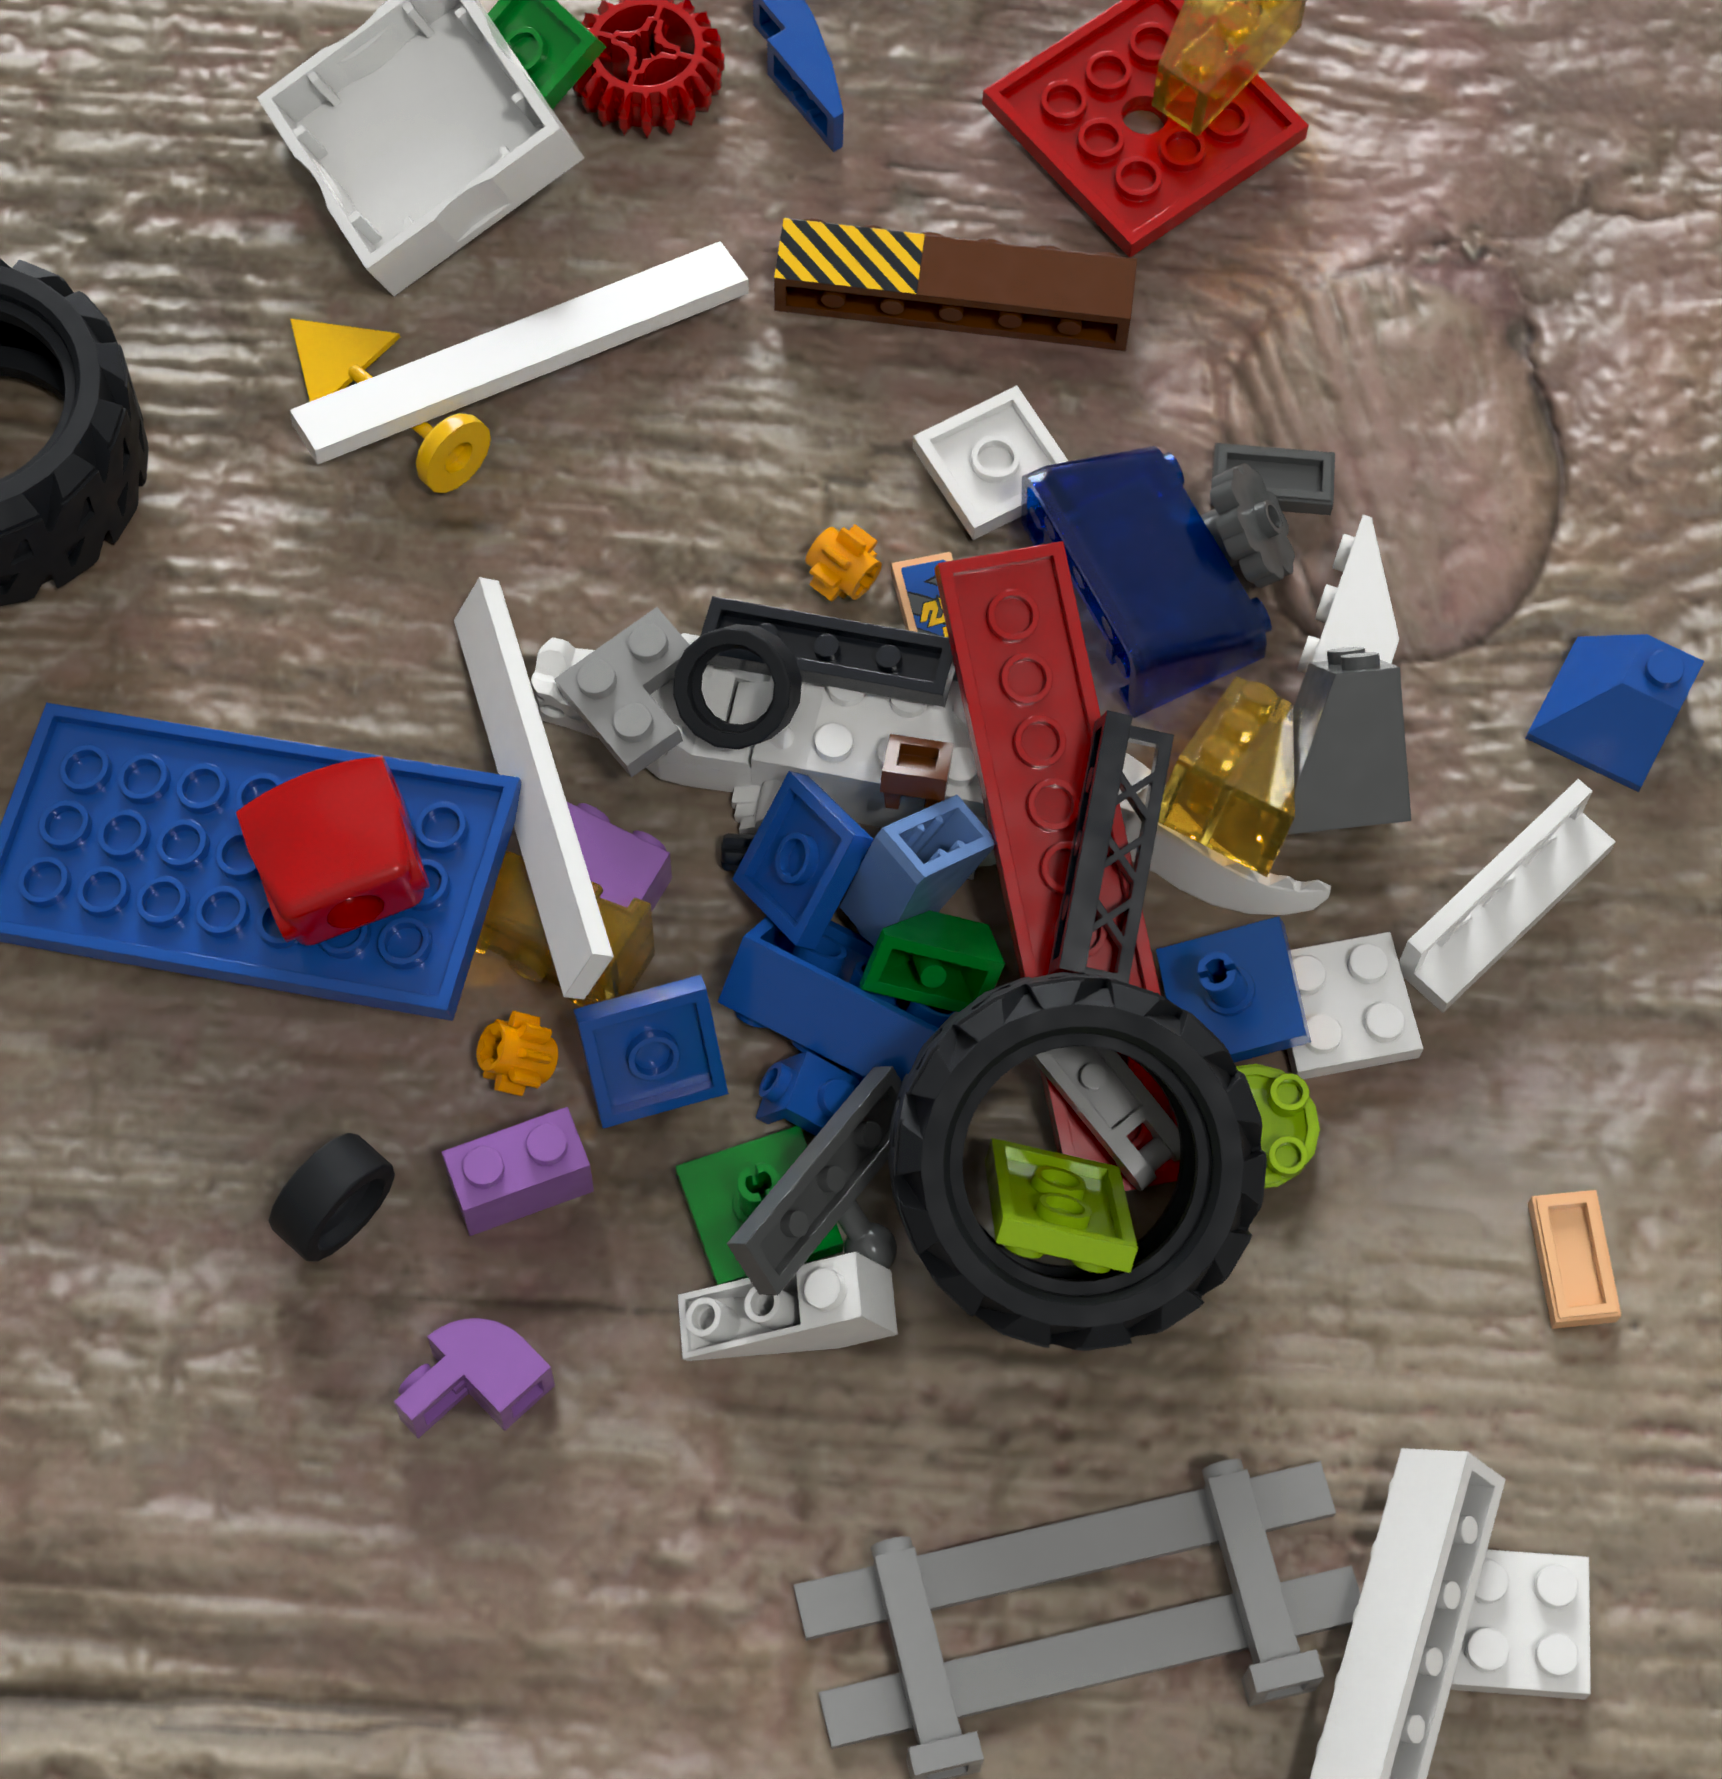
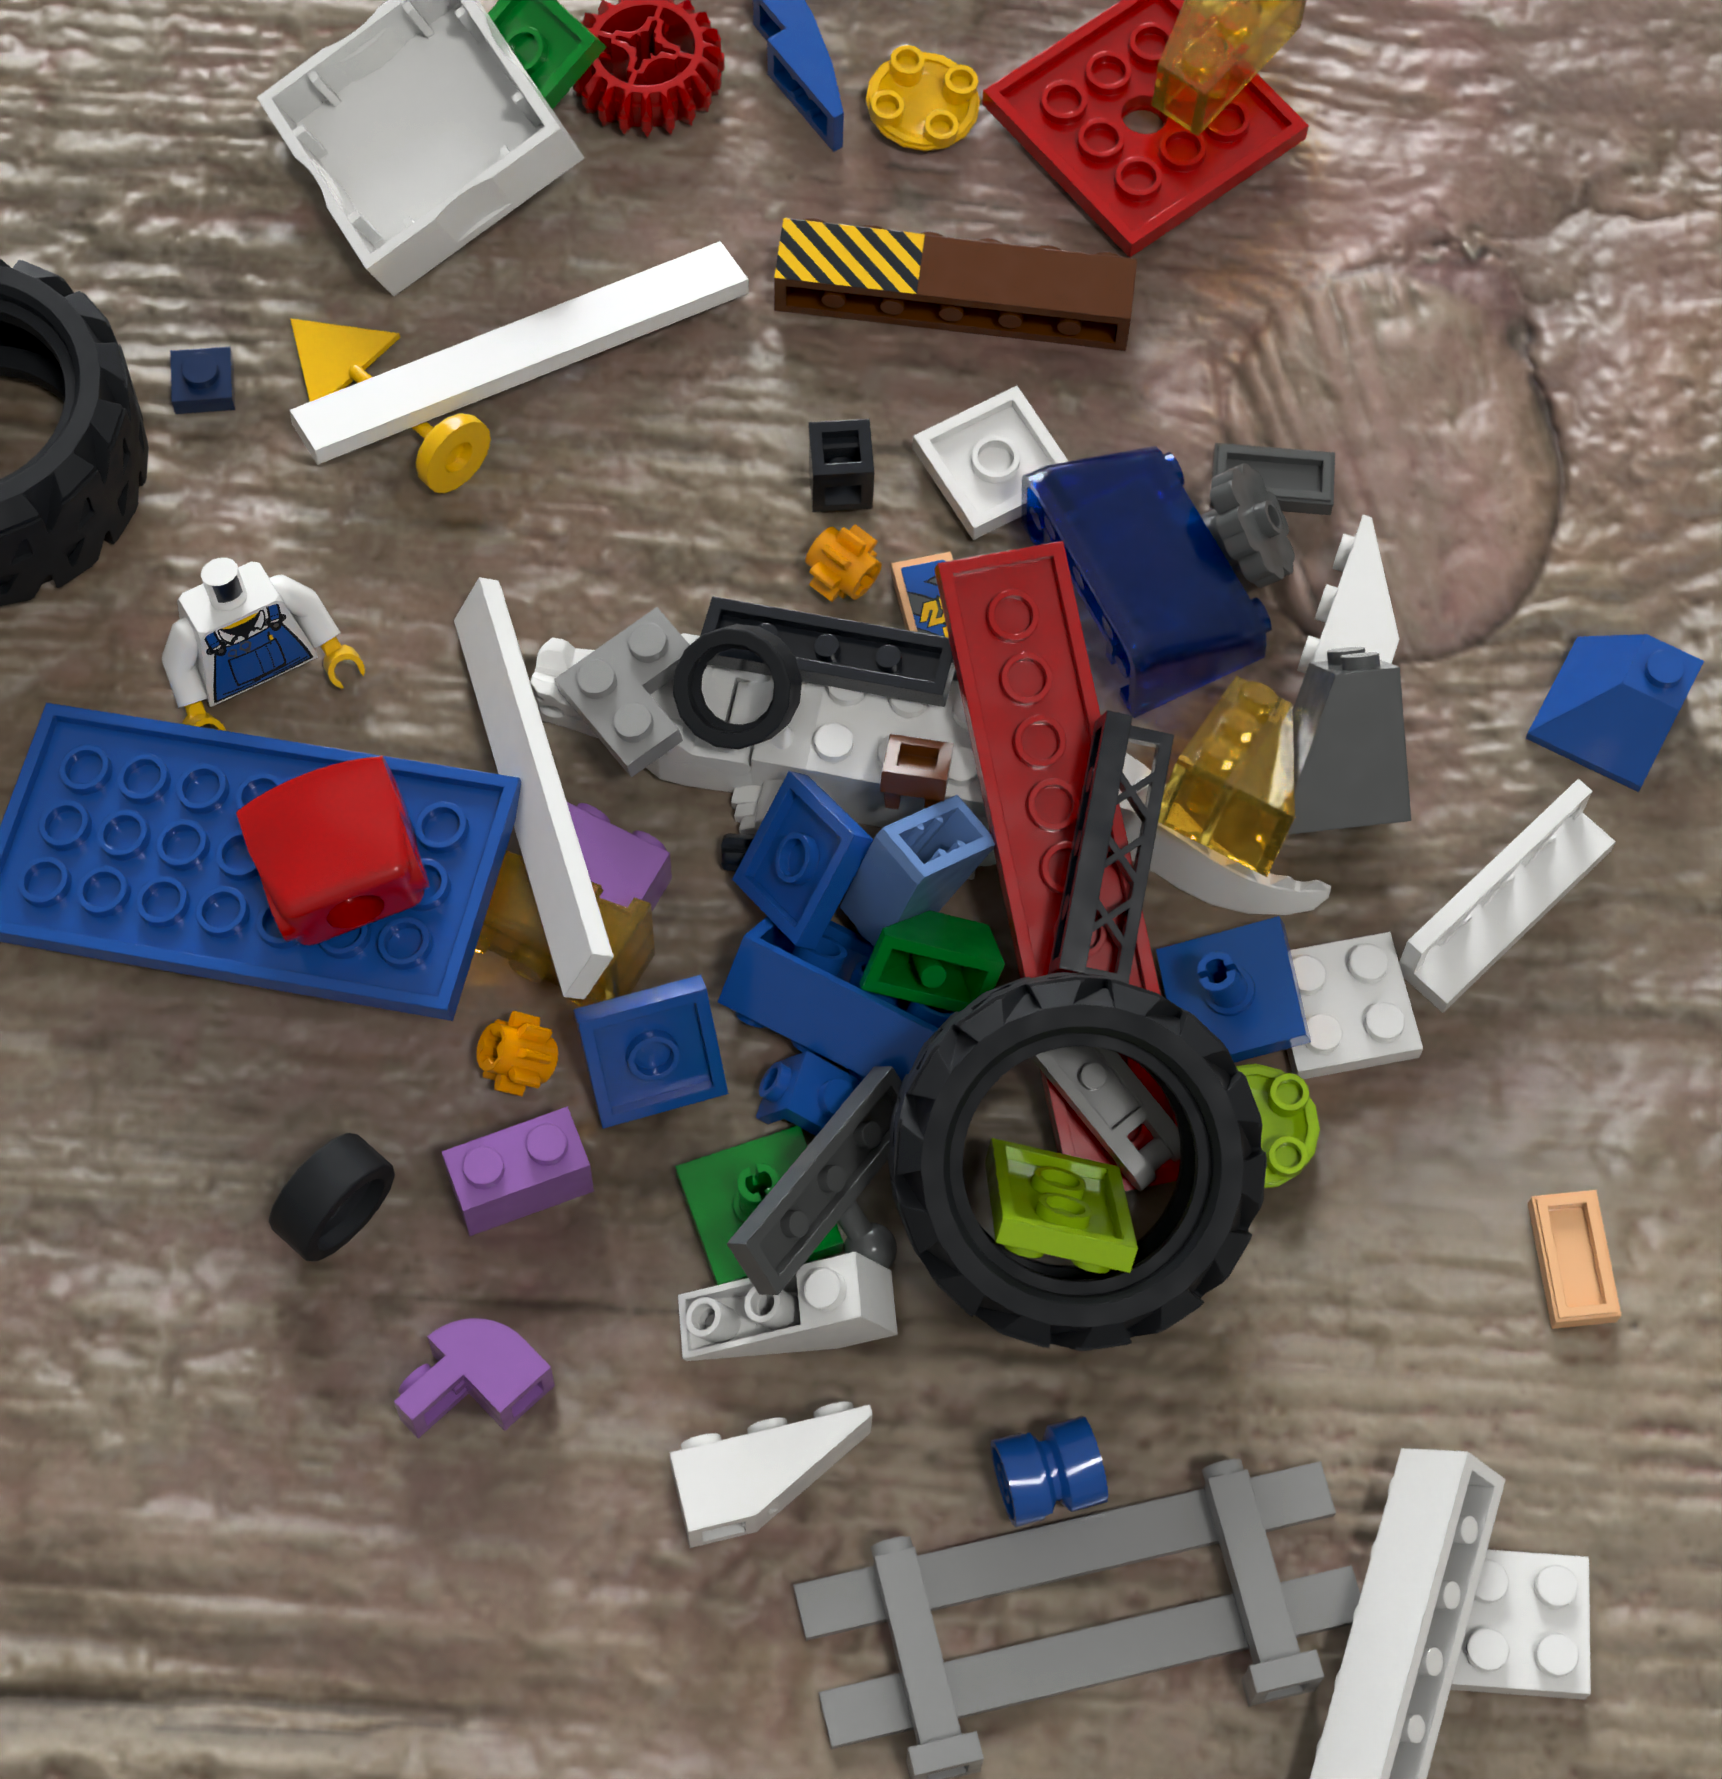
none -> torso [162,558,365,731]
none -> dark blue plate [170,346,235,414]
none -> white slope [670,1402,872,1548]
none -> black brick [808,419,874,512]
none -> yellow dish [866,45,980,151]
none -> blue wheel [990,1416,1108,1527]

